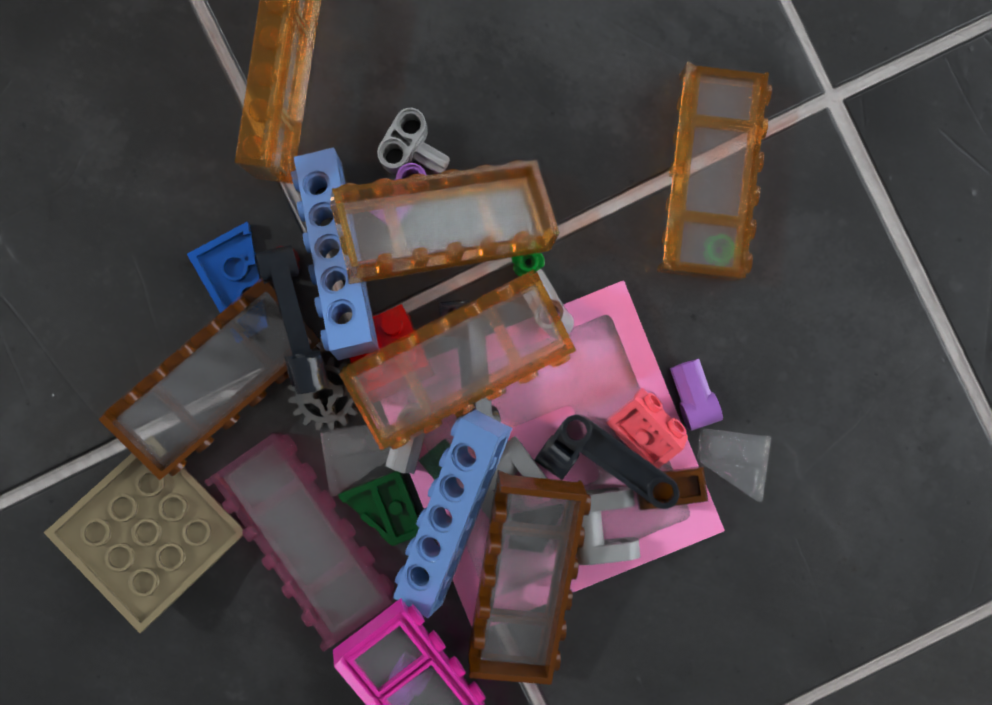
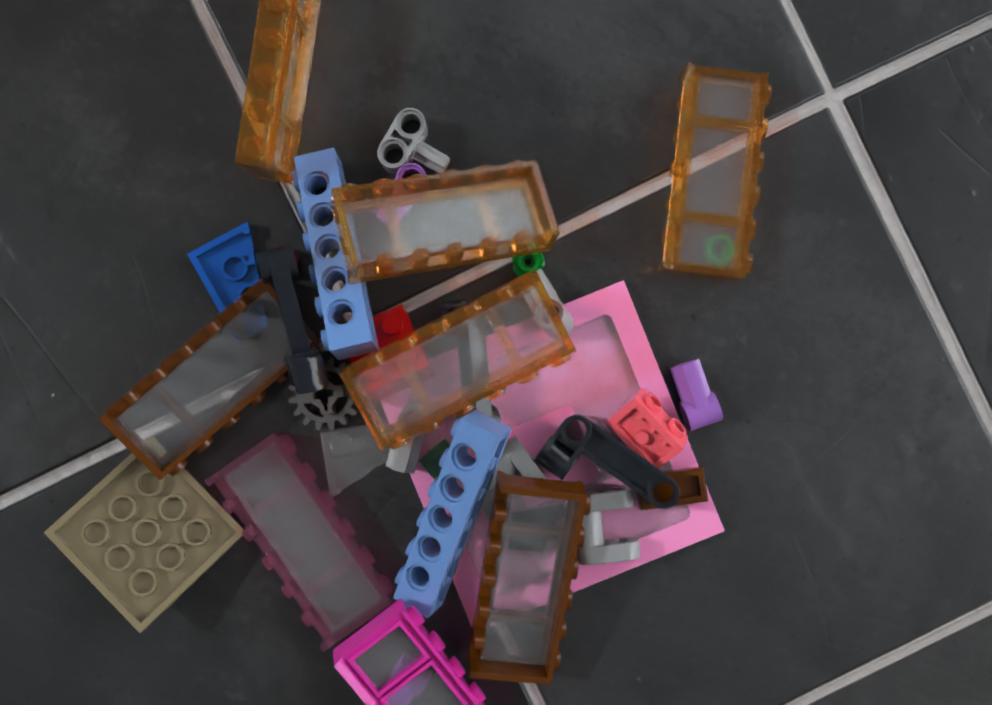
dark green wing [338,471,419,546] -> none
clear wing [697,427,771,502] -> none

